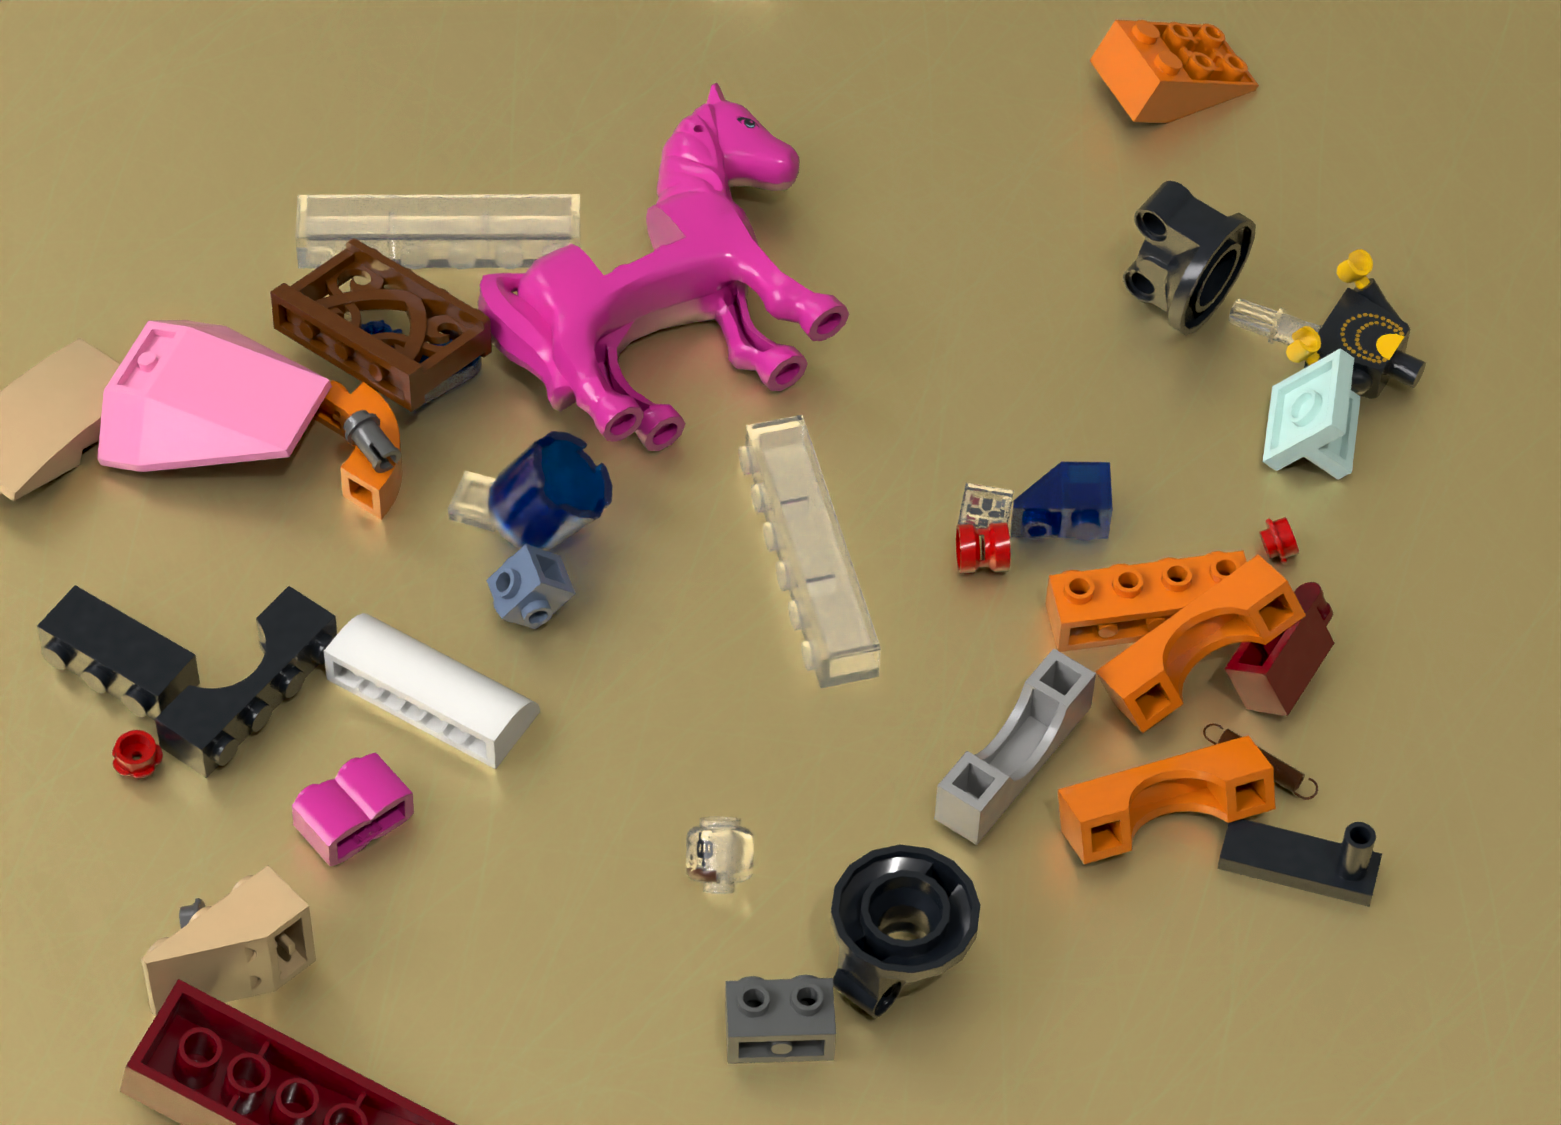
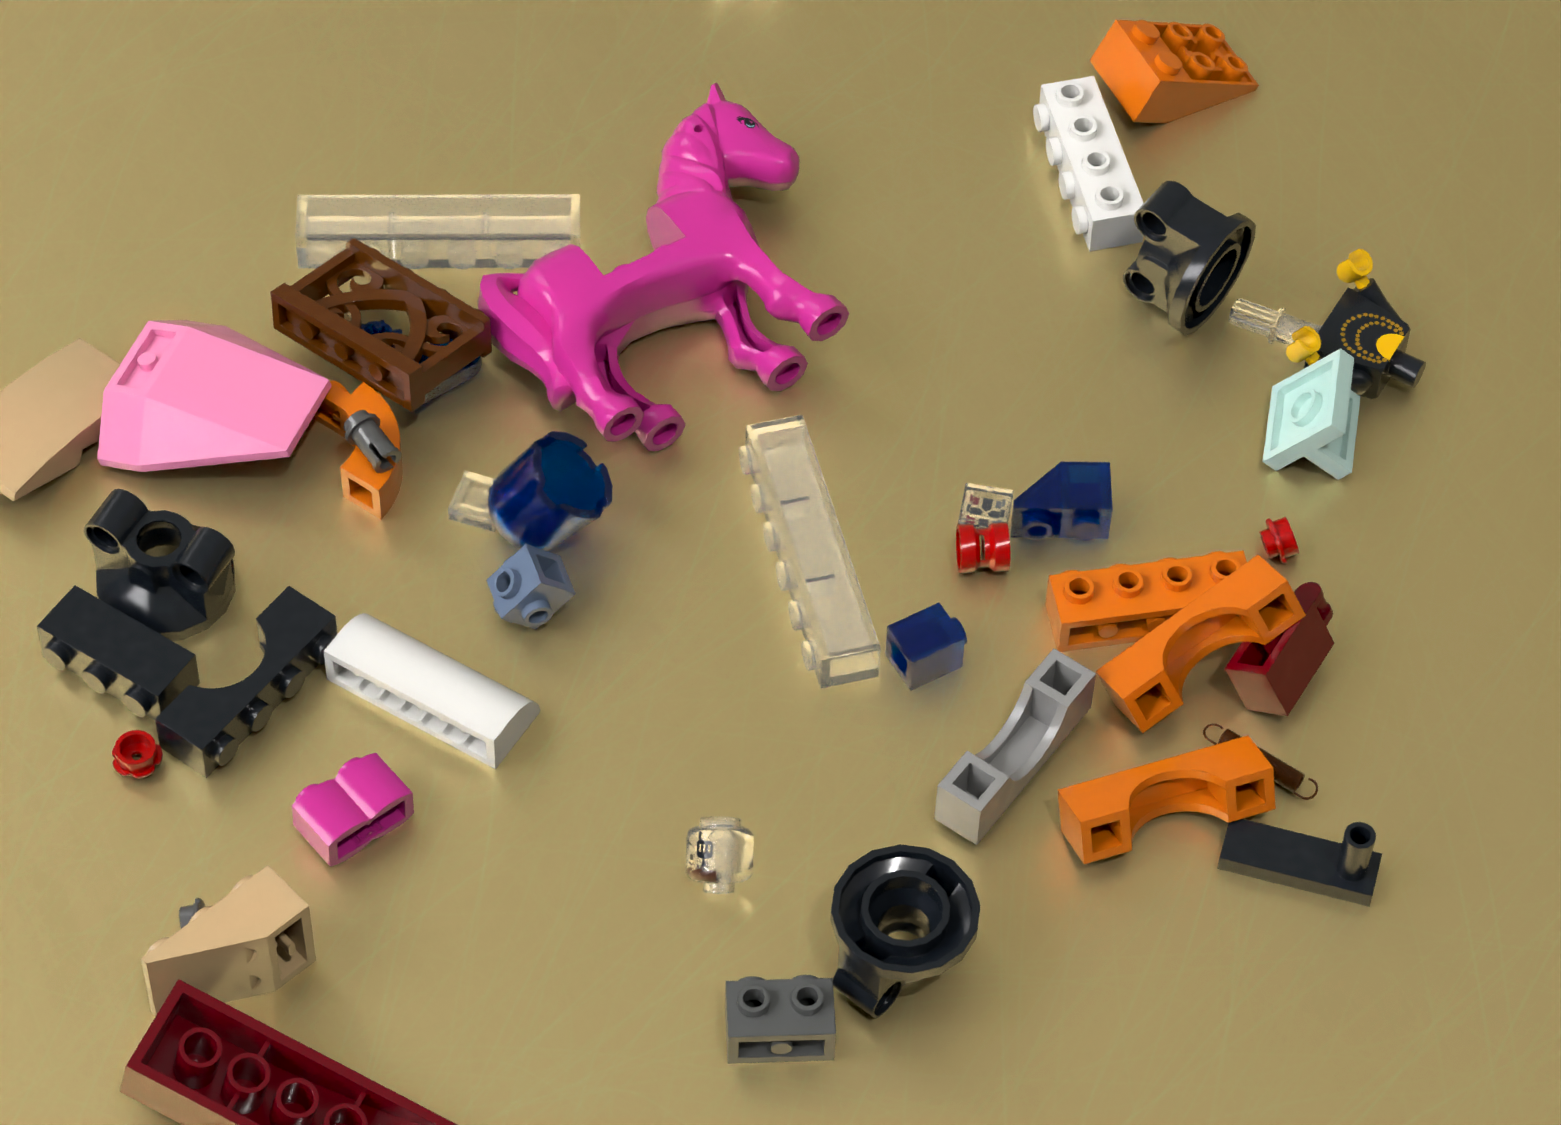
none -> black piece [84,489,236,641]
none -> clear blue brick [885,603,967,691]
none -> white brick [1033,76,1144,252]

